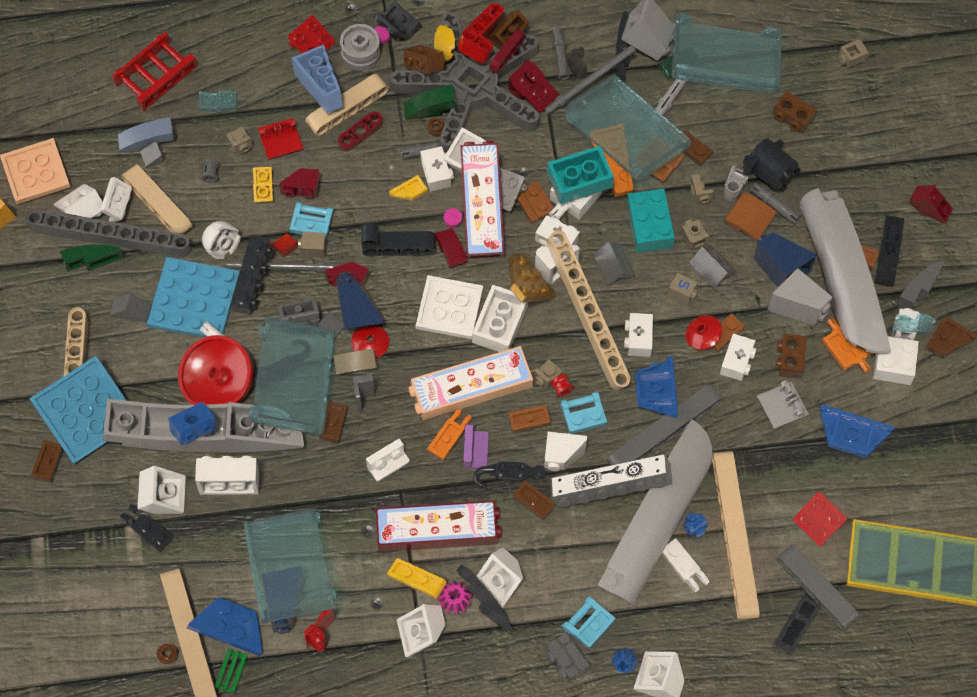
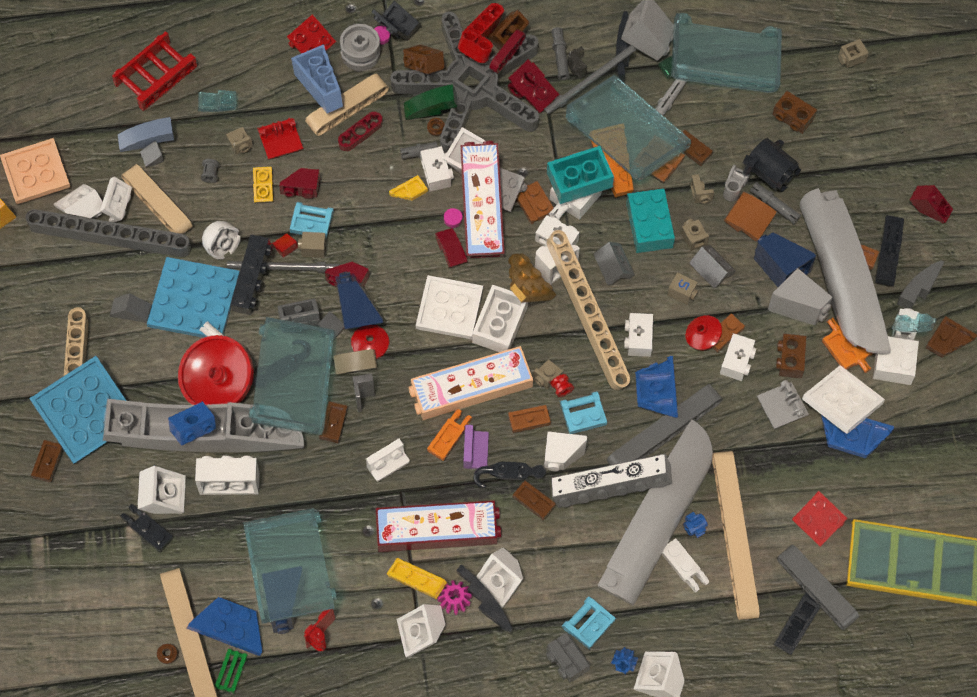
dark green slope [60,244,123,272] -> none
black beam [361,223,436,256] -> none
yellow tile [434,25,455,61] -> none
none -> white plate [802,365,885,434]

